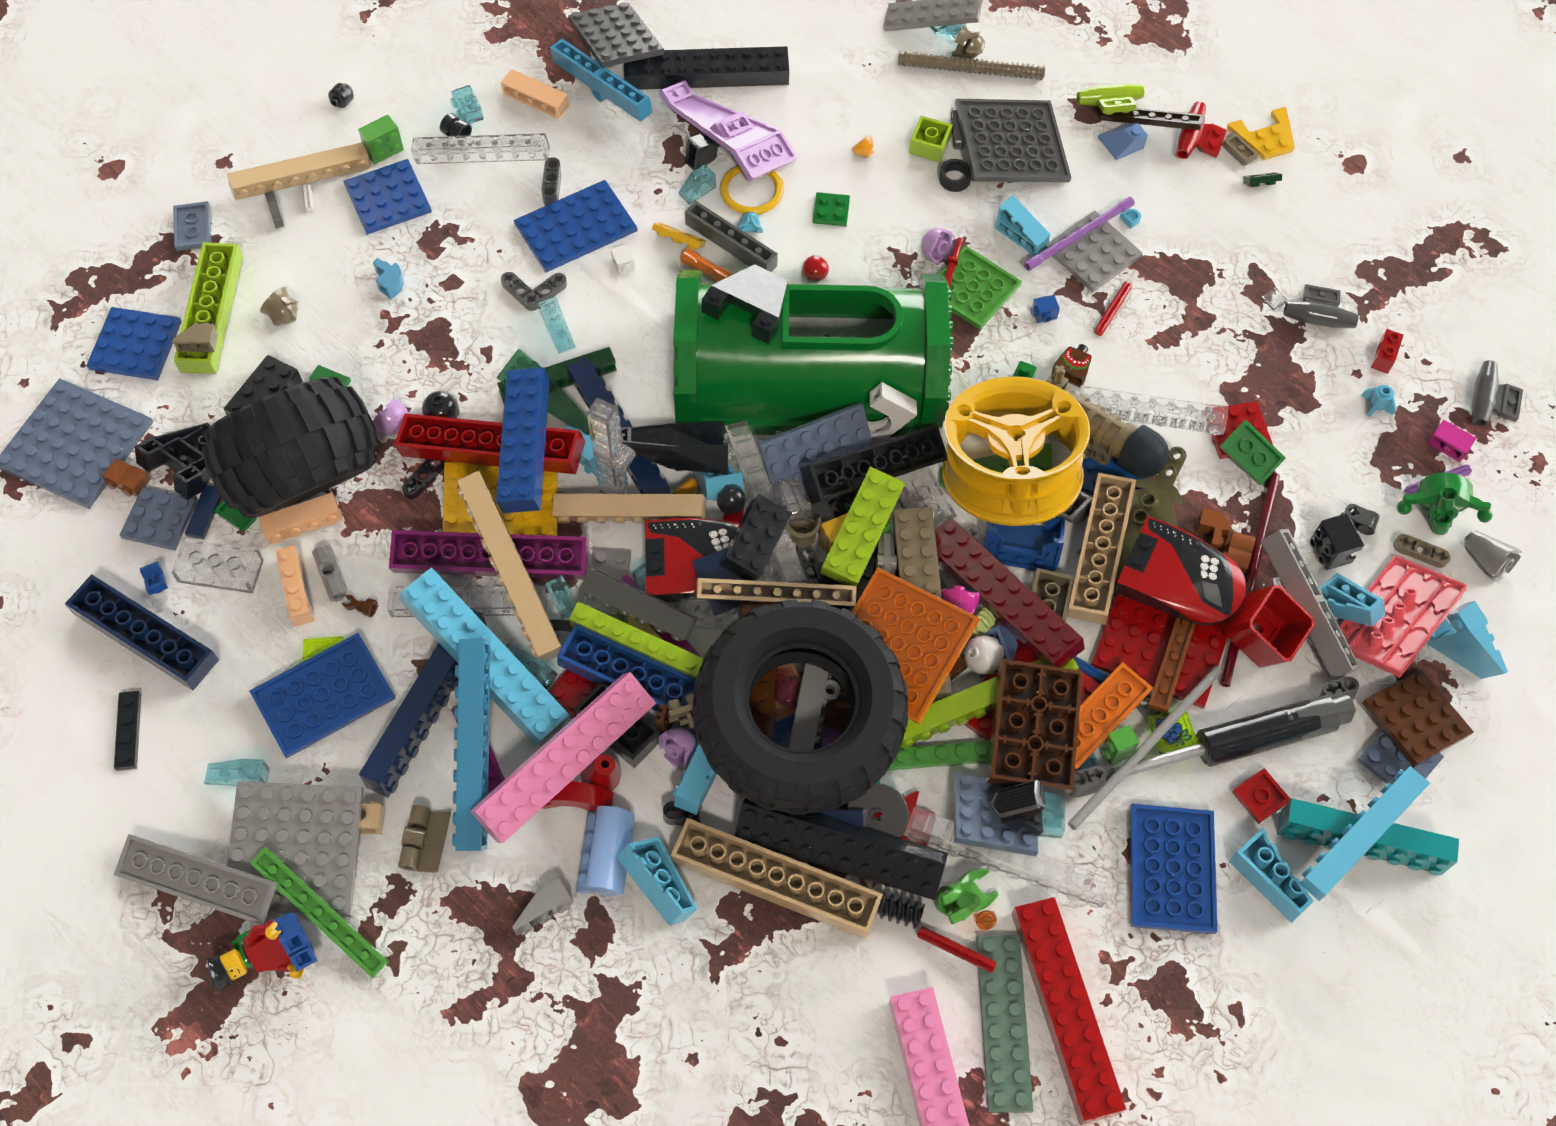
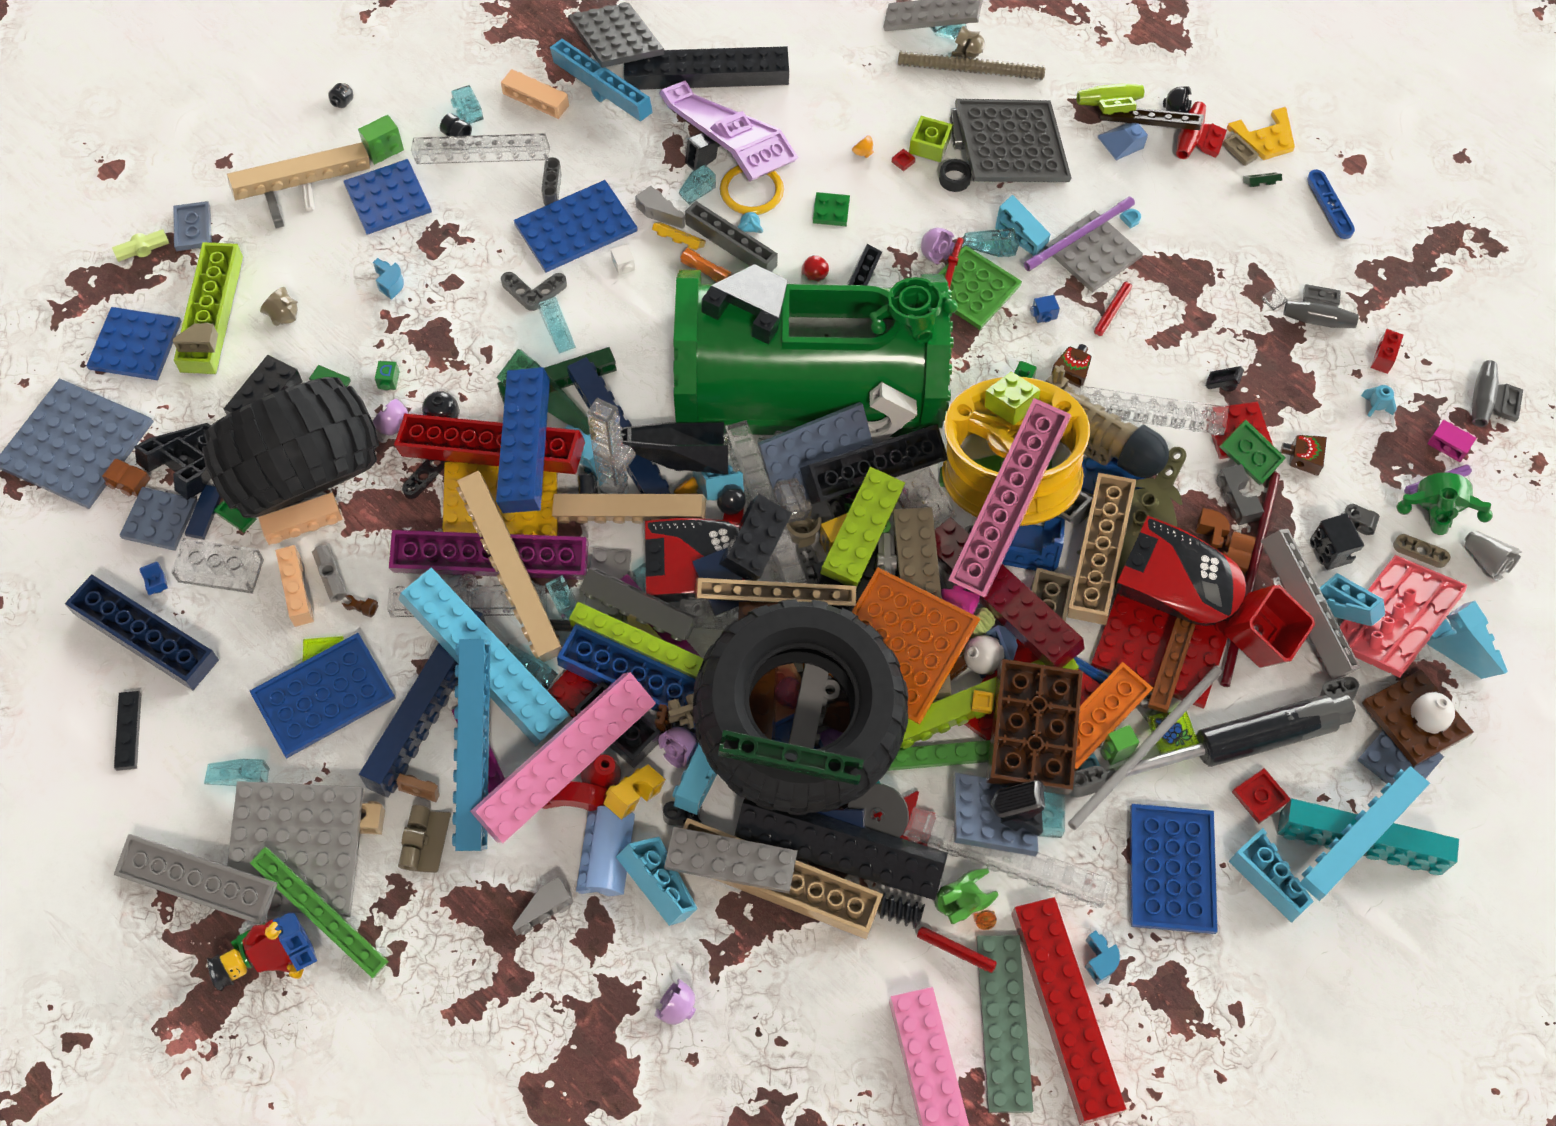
none -> yellowish green piece [112,229,169,262]
none -> green brick [375,361,400,391]
none -> medium nougat plate [396,773,440,802]
none -> black piece [578,474,598,494]
none -> yellow arch [603,764,666,820]
none -> light grey slope [635,186,685,229]
none -> lavender cylinder [655,979,696,1025]
none -> light grey plate [664,827,797,893]
none -> dark green piece [718,730,864,785]
none -> black brick [847,244,882,285]
none -> green piece [869,277,958,344]
none -> red tile [891,149,916,172]
none -> bright pink brick [948,398,1071,597]
none -> clear light blue slope [962,228,1019,257]
none -> yellow tile [971,690,994,714]
none -> lime brick [985,371,1040,425]
none -> dark azure brick [1085,931,1120,985]
none -> black cylinder [1163,86,1192,113]
none -> black tile [1205,366,1244,392]
none -> dark grey arch [1217,464,1264,525]
none -> reddish brown torso [1280,435,1327,476]
none -> blue piece [1307,169,1355,239]
none -> white cylinder [1411,692,1455,734]

